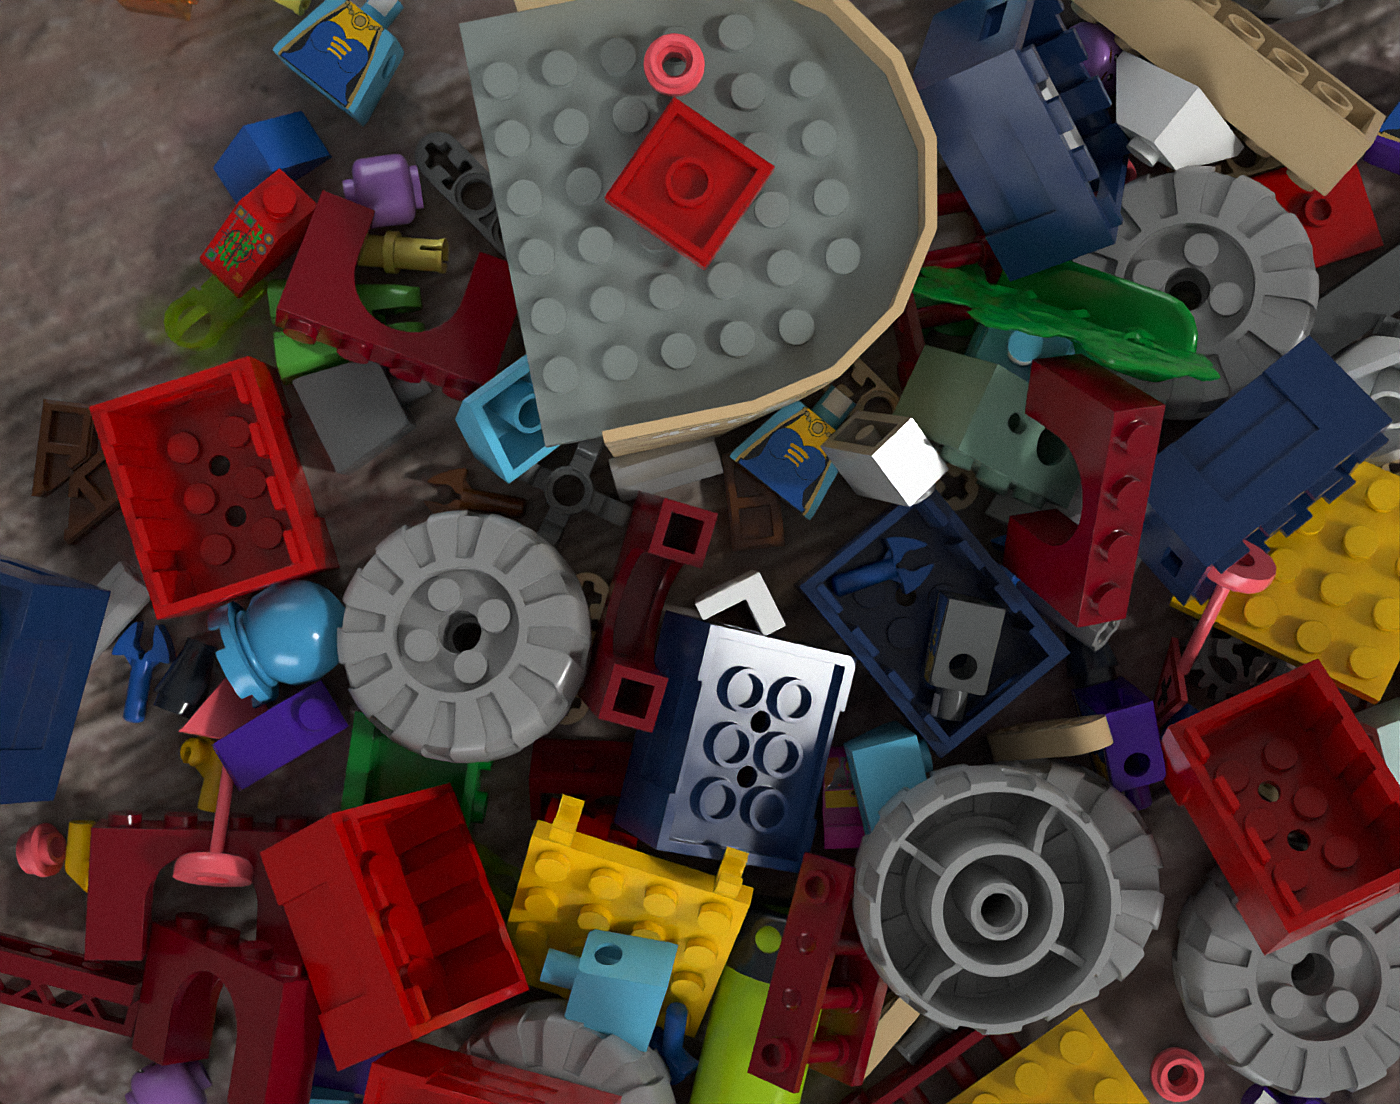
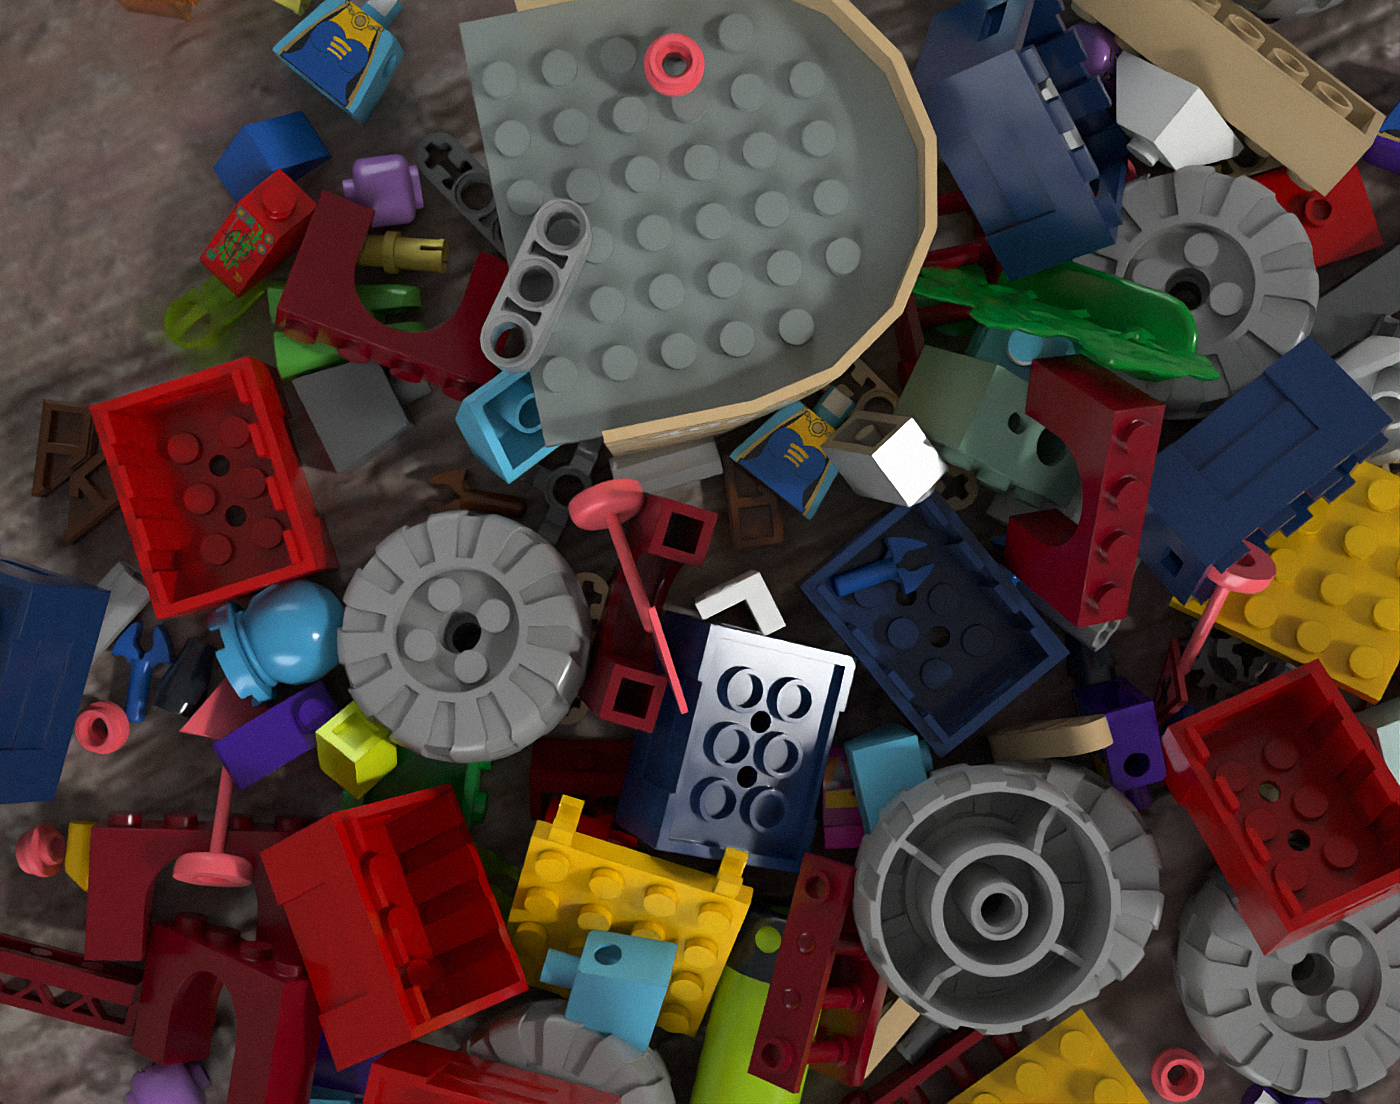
yellow arm [180,736,223,813] -> none
red plate [604,97,775,271] -> none
blue bar [648,1002,699,1085] -> none
dark grey torso [923,590,1006,721] -> none
none -> coral plate [75,700,130,754]
none -> neon yellow panel [315,700,397,799]
none -> light grey beam [480,198,593,374]
none -> coral piece [568,478,689,714]

